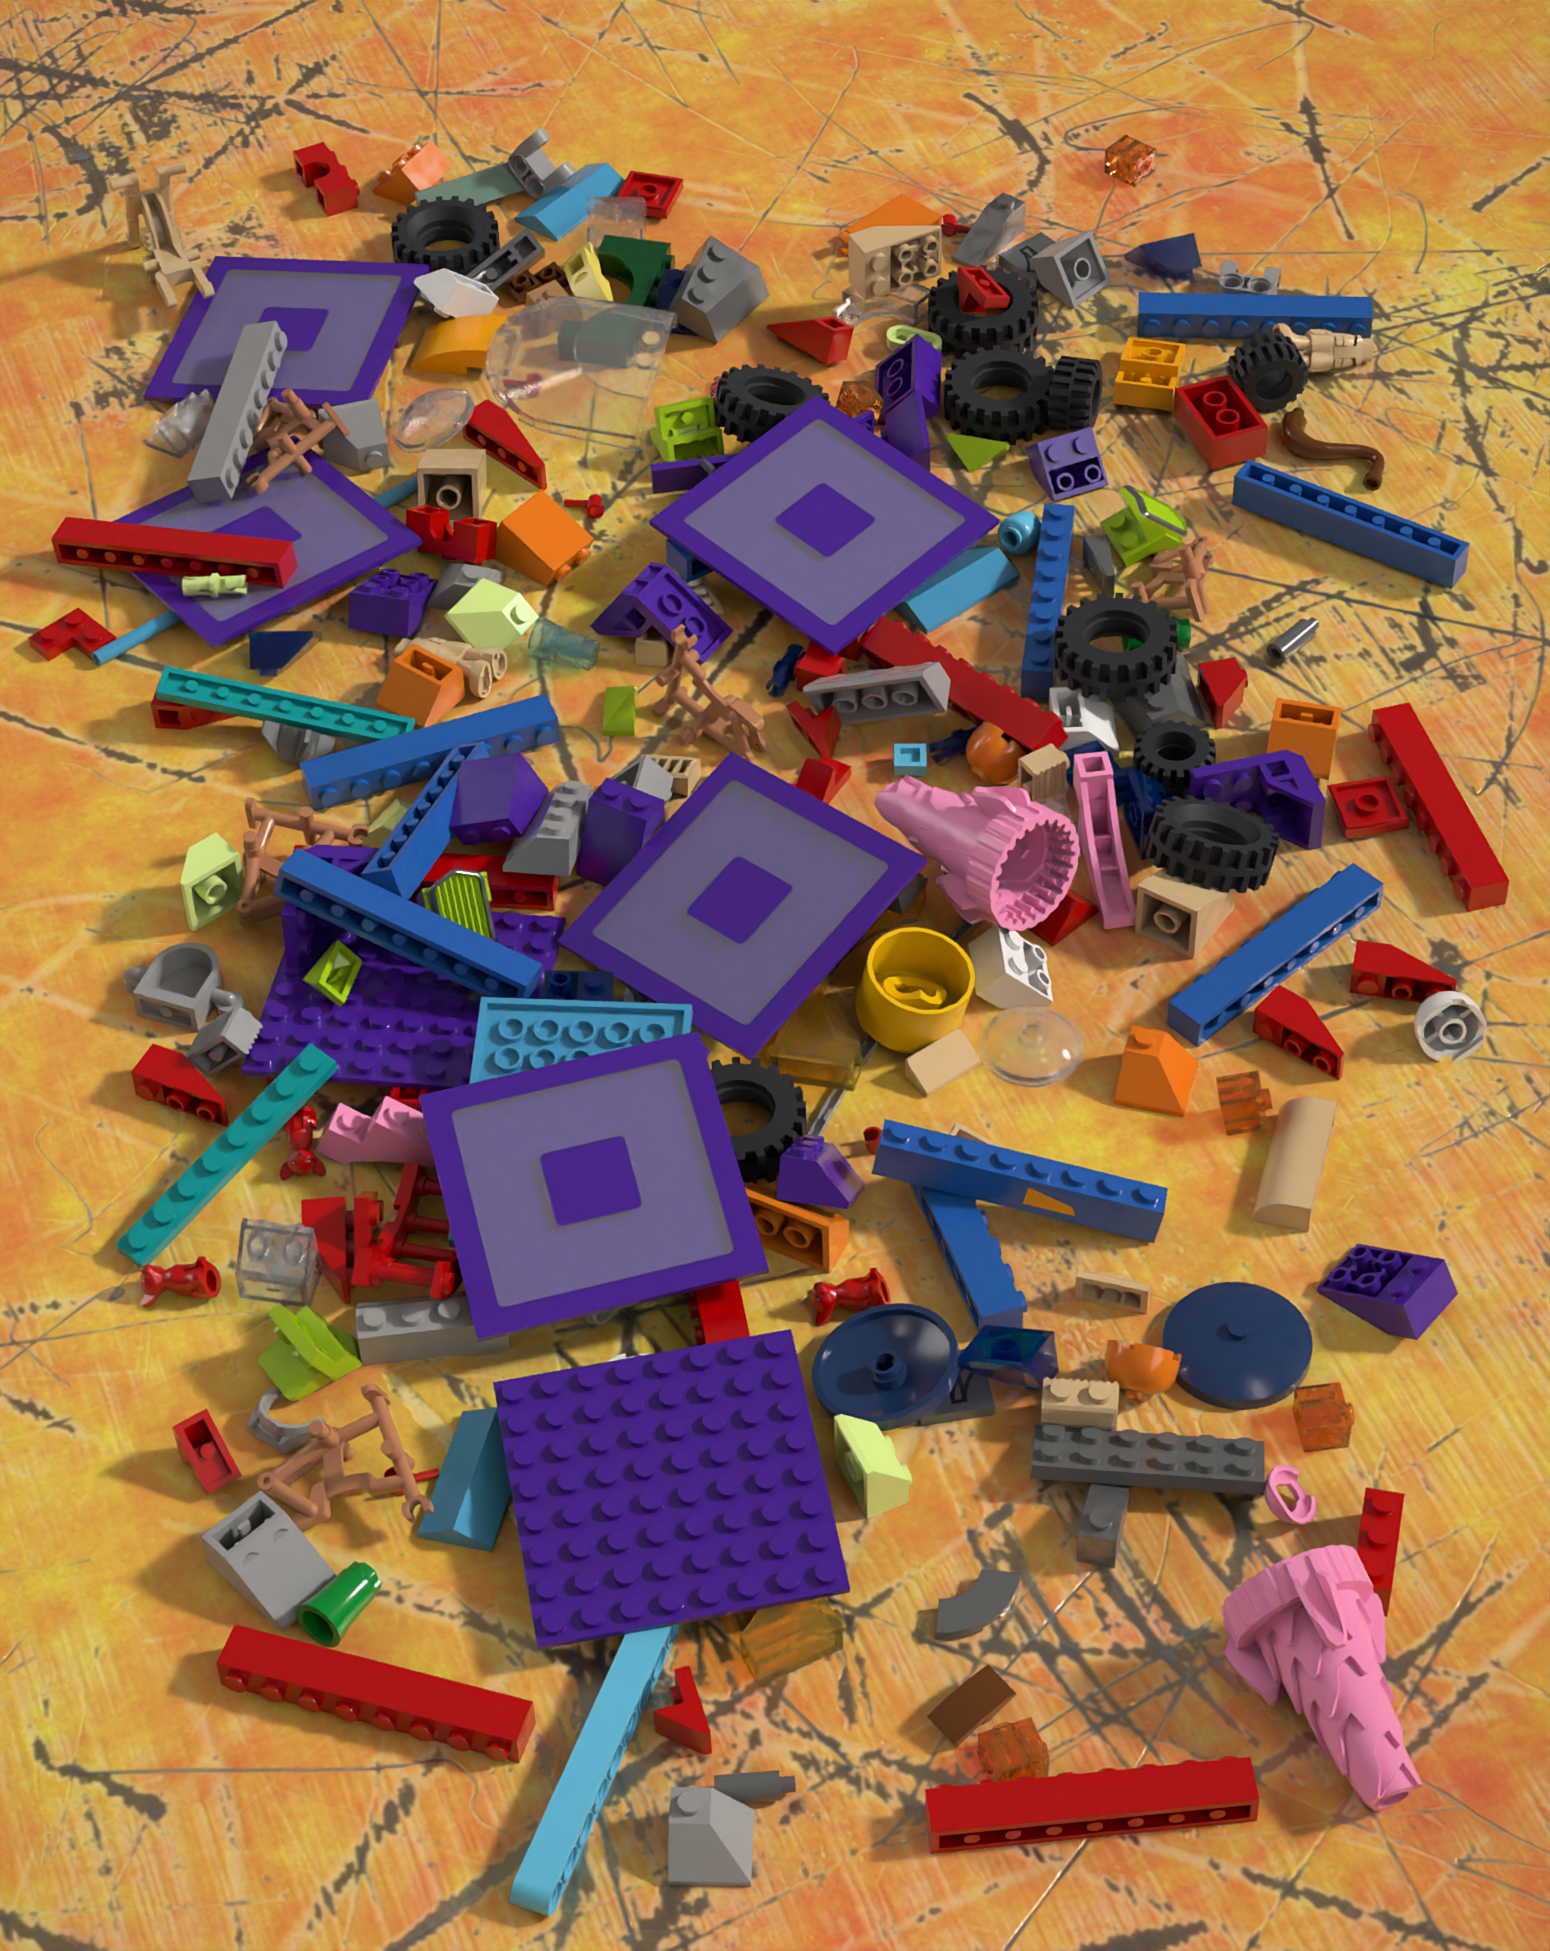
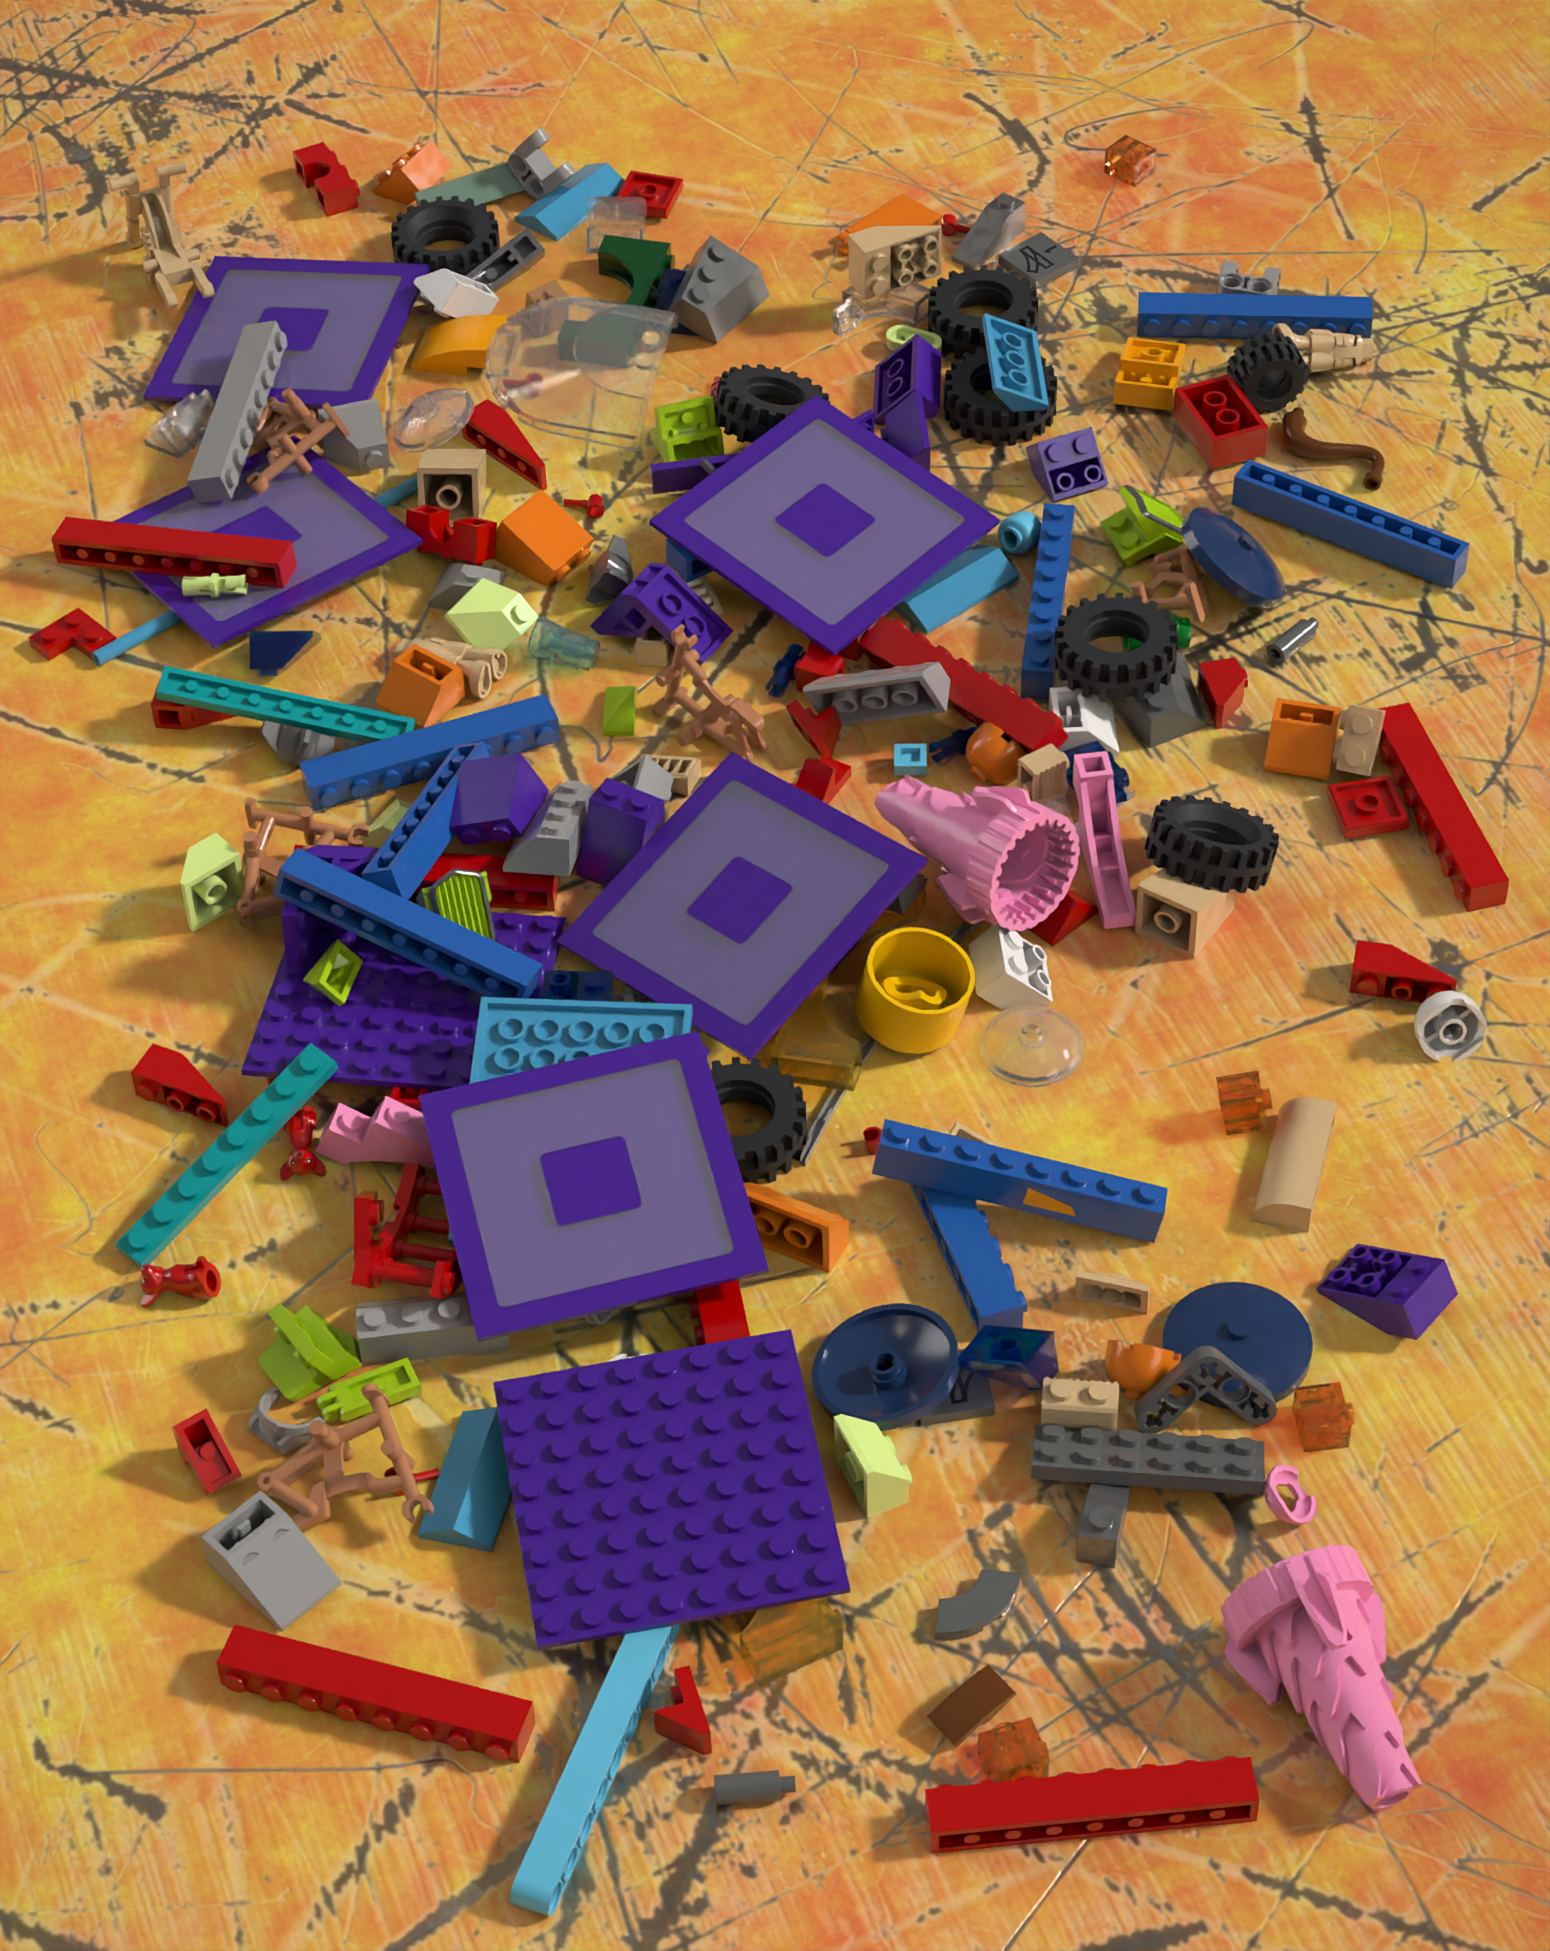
light grey piece [124,943,245,1032] -> none
light grey brick [185,1006,263,1077] -> none
clear slope [235,1218,322,1307] -> none
green plant [296,1561,382,1648] -> none
red slope [301,1196,357,1304] -> none
dark purple slope [348,568,438,637] -> none
reddish brown slope [504,262,569,303] -> none
light yellow slope [563,242,615,320] -> none
light grey slope [668,1787,754,1887] -> none
red slope [766,316,854,365] -> none
dark purple slope [776,1135,865,1209] -> none
red animal [811,1268,891,1326] -> none
clear orange head [835,380,884,431] -> none
tan slope [905,1028,981,1097] -> none
lime slope [947,433,1010,473] -> none
red slope [957,267,1010,312] -> none
light grey slope [1031,230,1112,308] -> none
black tyre [1048,356,1102,433] -> none
dark grey slope [1082,535,1115,598] -> none
orange slope [1114,1025,1198,1117] -> none
clear blue slope [1123,766,1171,860] -> none
clear blue slope [1124,233,1202,280] -> none
black tyre [1132,720,1216,803] -> none
blue brick [1167,863,1384,1047] -> none
dark purple bracket [1189,750,1326,850] -> none
red slope [1252,984,1345,1080] -> none
red arch [1356,1487,1405,1617] -> none
none -> lime hinge [316,1357,422,1421]
none -> dark grey piece [585,535,634,605]
none -> dark azure slope [982,313,1049,412]
none -> dark grey beam [1134,1346,1277,1433]
none -> dark blue dish [1181,507,1285,608]
none -> tan brick [1332,704,1386,776]

